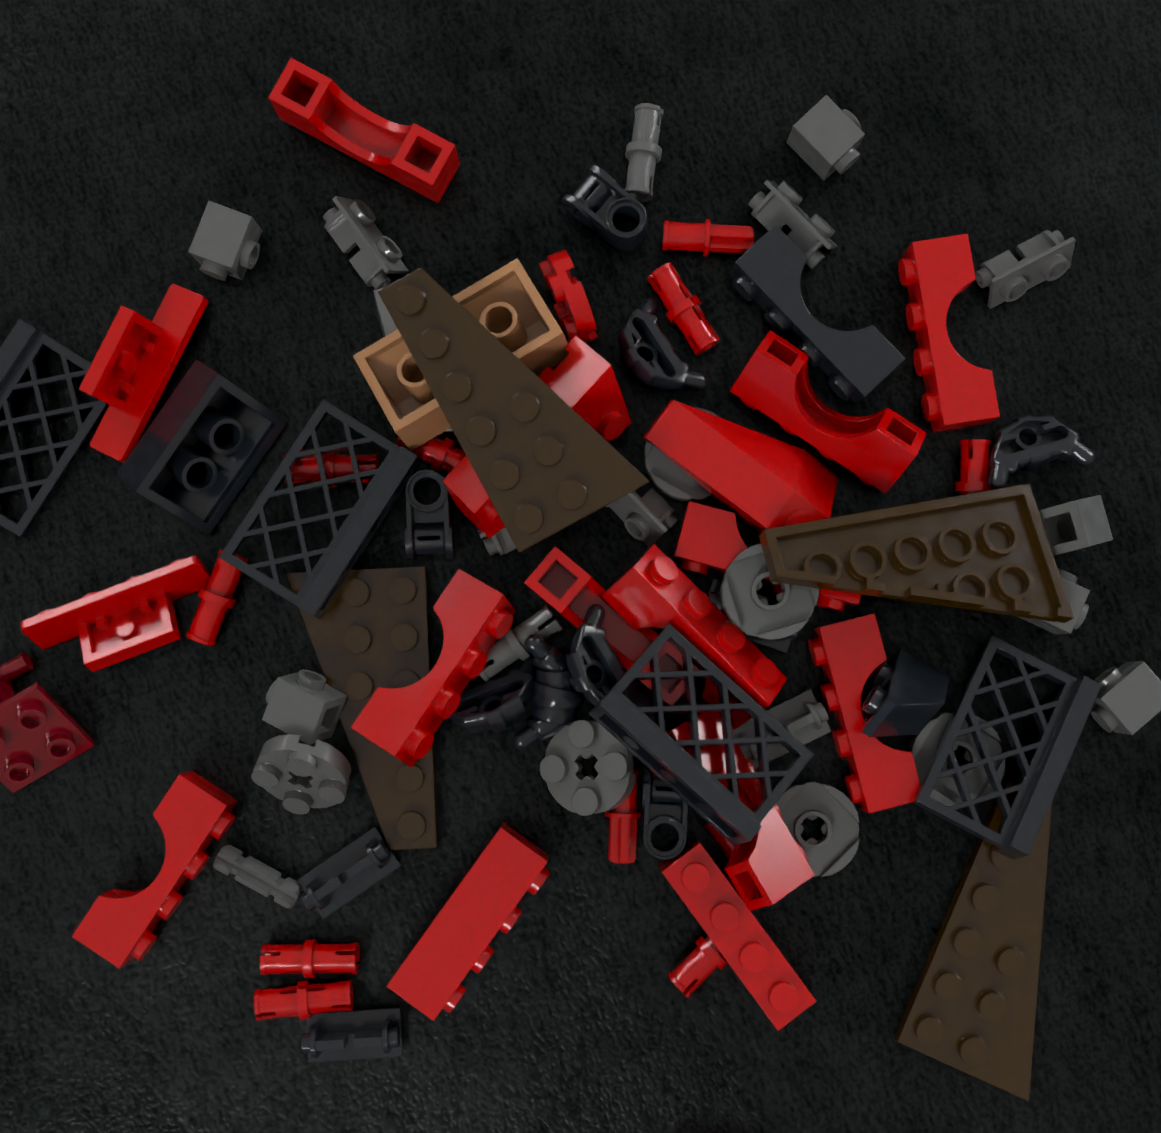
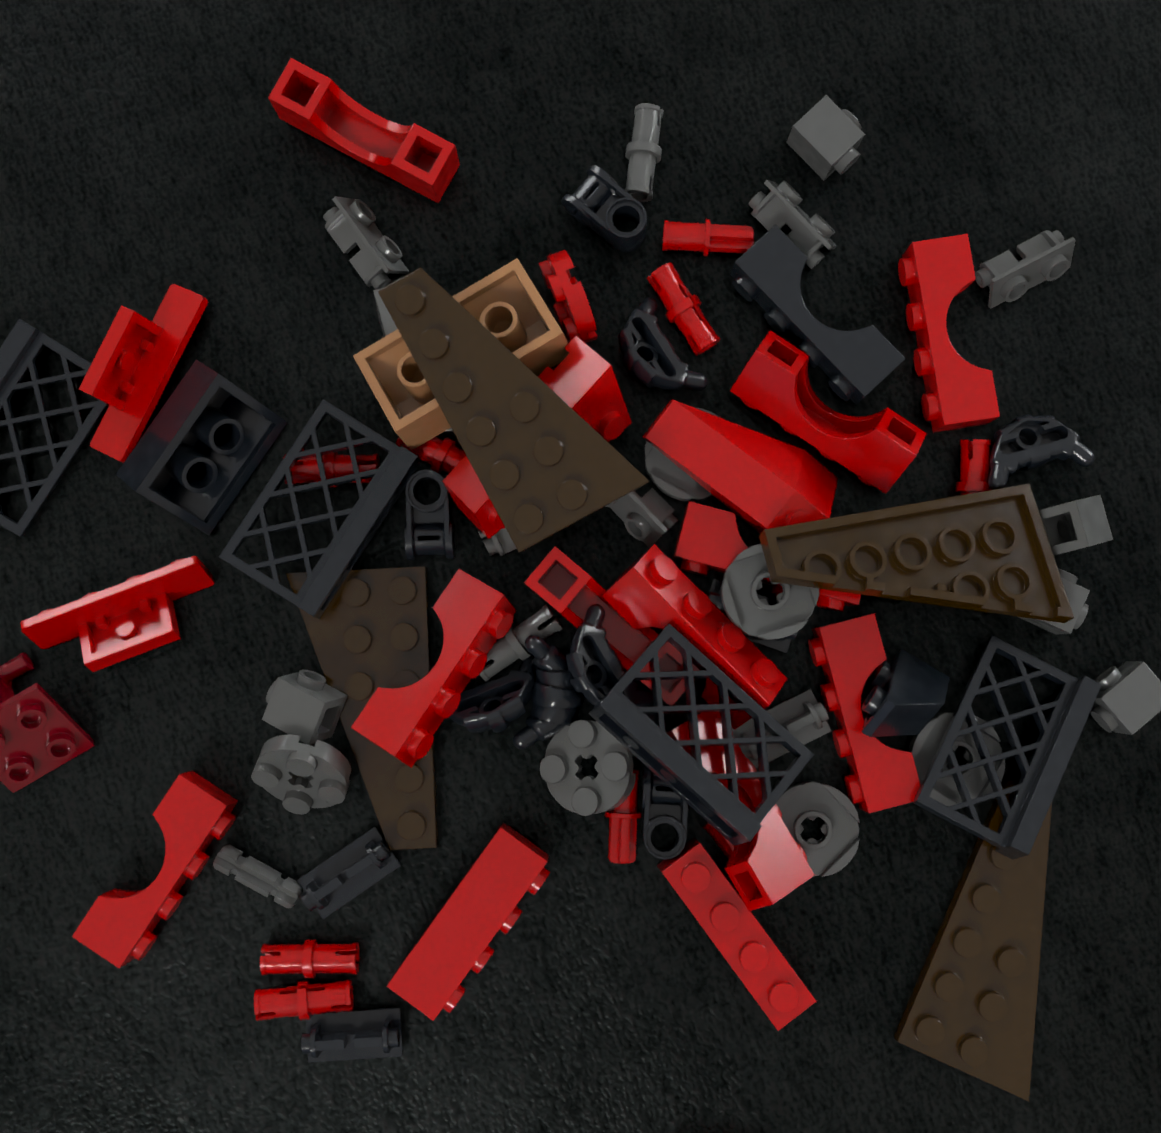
red pin [186,549,248,646] -> none
dark grey brick [188,201,262,281] -> none
red pin [667,936,728,998] -> none

